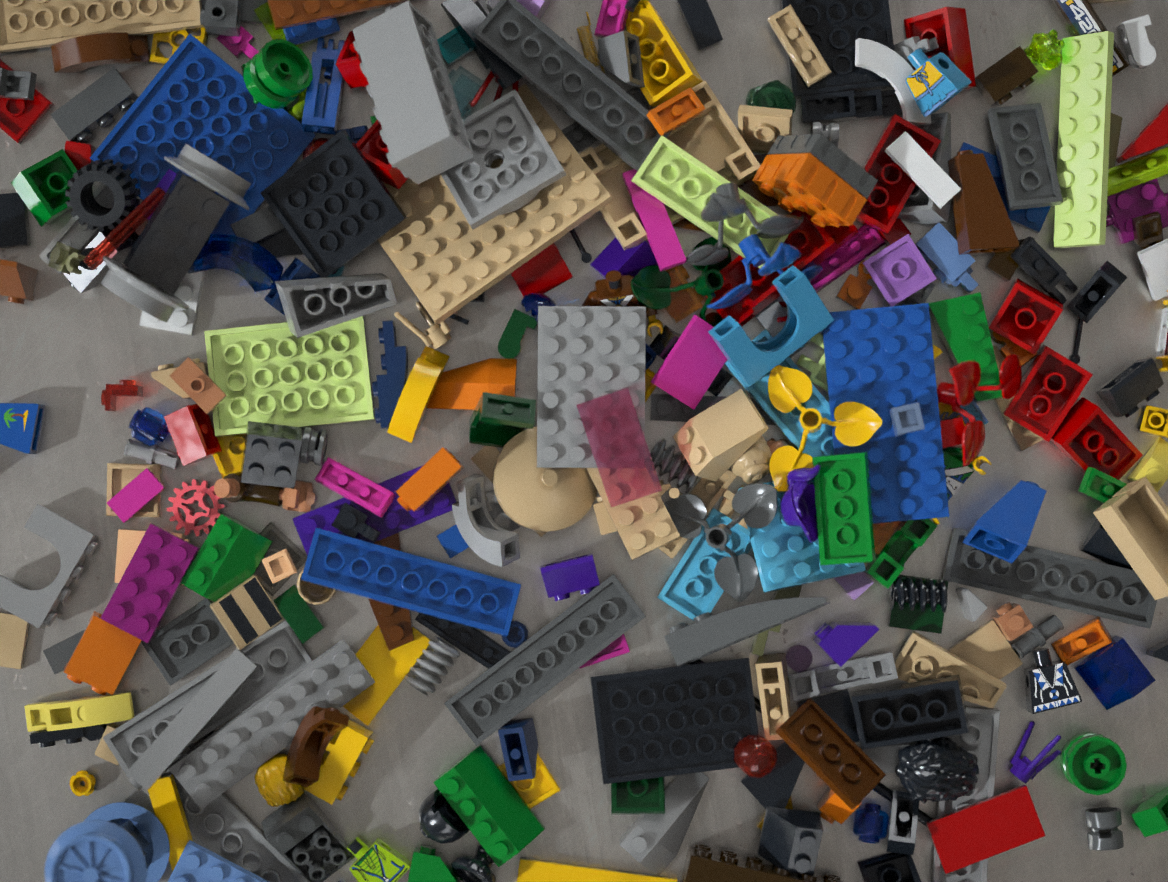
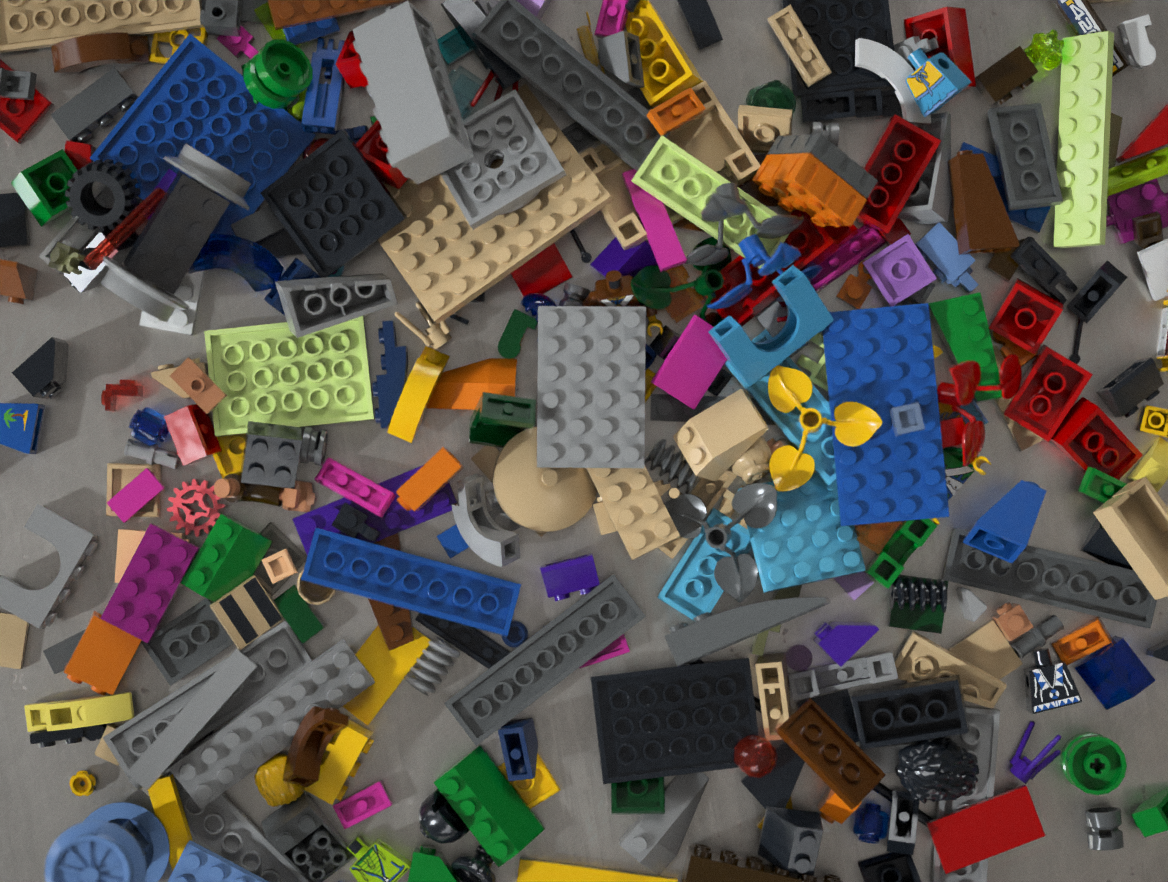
clear pink tile [577,388,662,508] -> none
dark purple hair [781,464,820,543] -> none
green plate [812,453,876,565] -> none
white tile [885,131,961,209] -> none
none -> black slope [12,337,68,399]
none -> dark pink plate [333,780,393,830]
none -> flat silver wheel [559,283,590,306]

